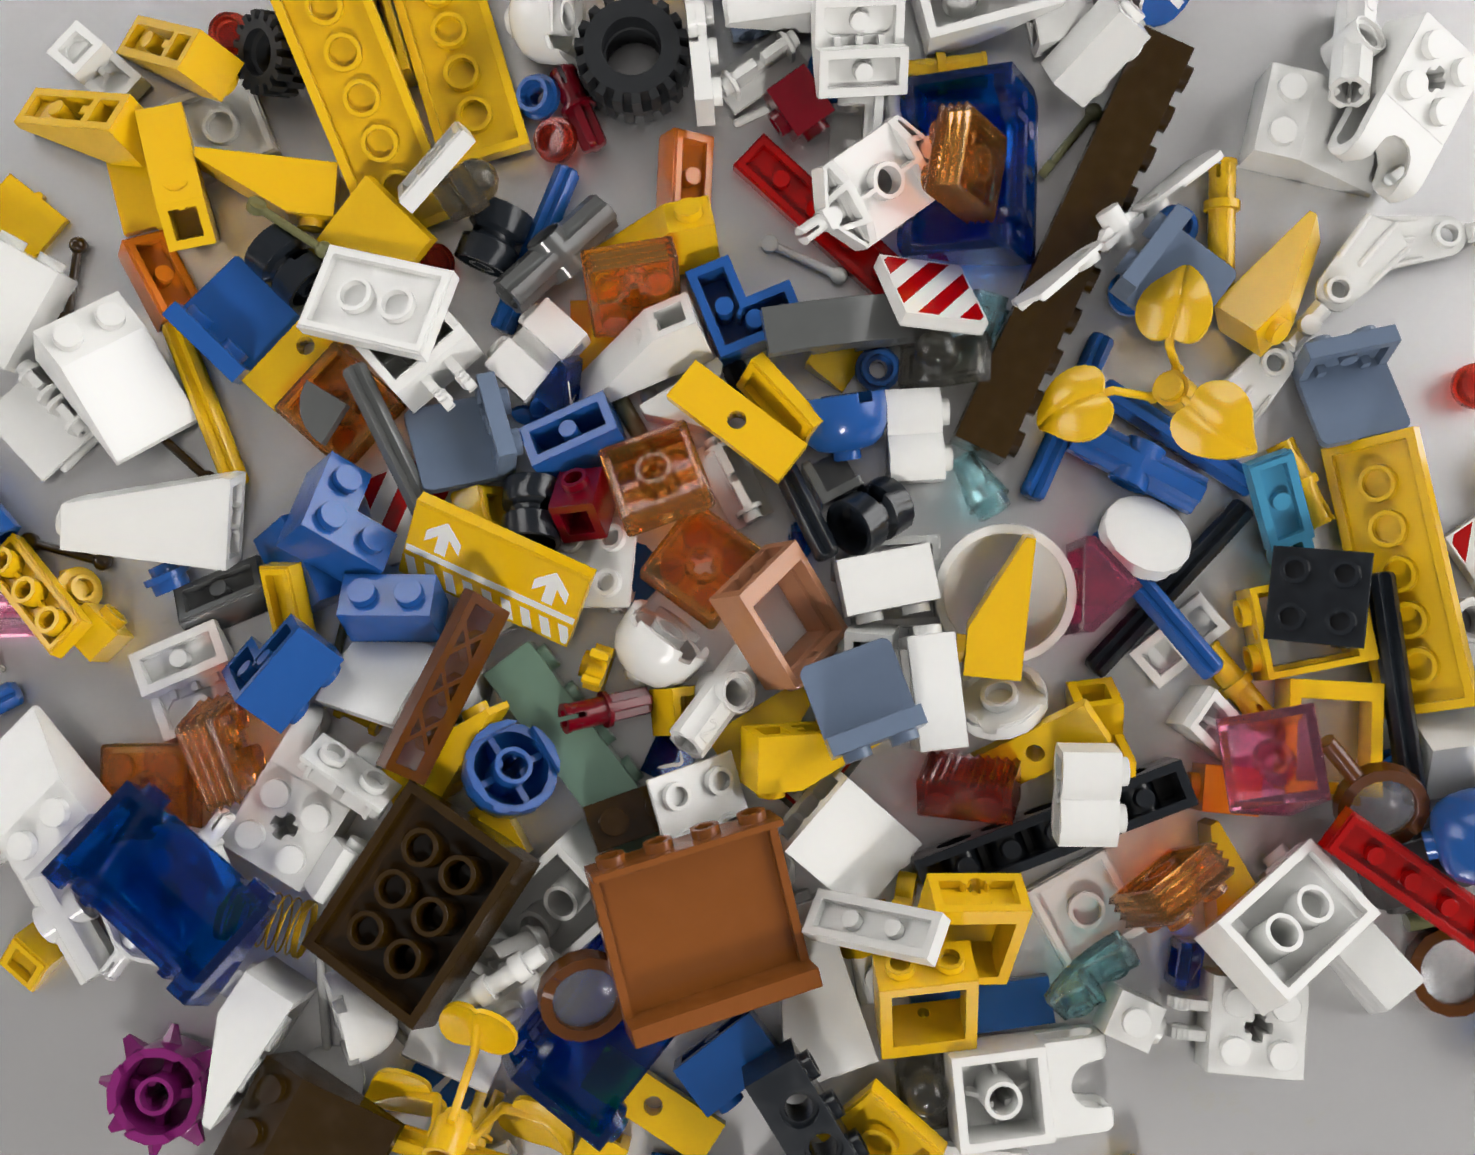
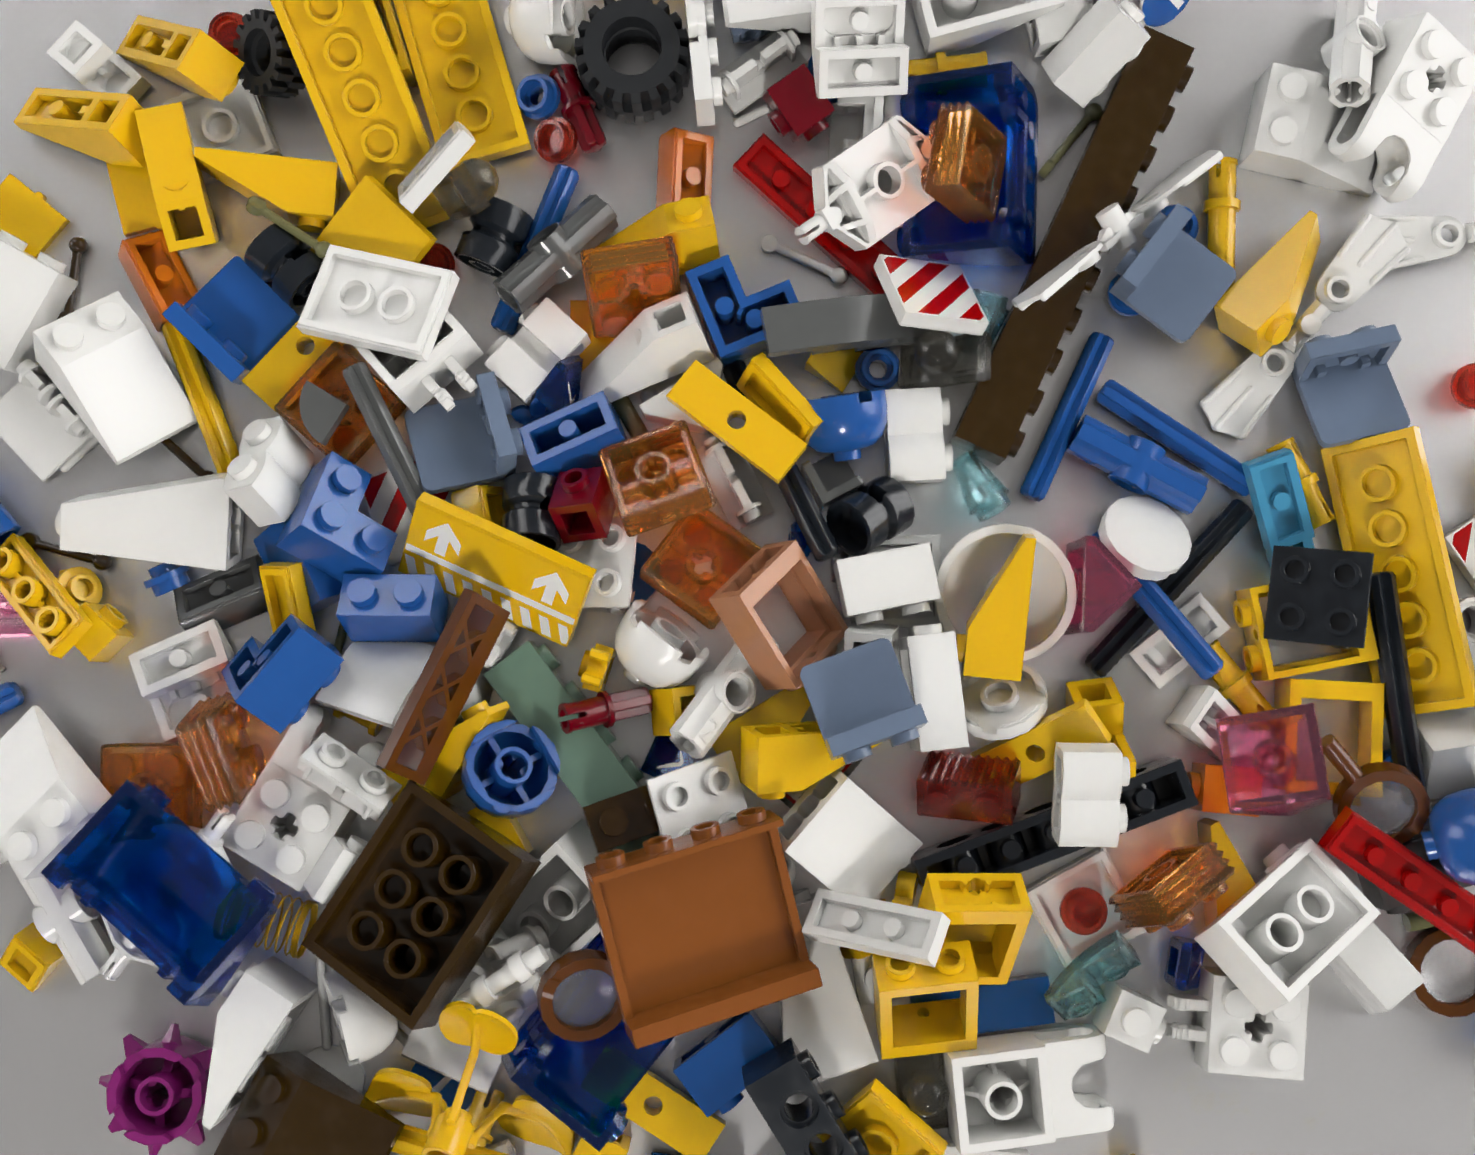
yellow plant [1037,265,1258,460] -> none
none -> white brick [223,416,314,527]
none -> white tile [484,621,519,668]
none -> clear red plate [1059,887,1108,935]

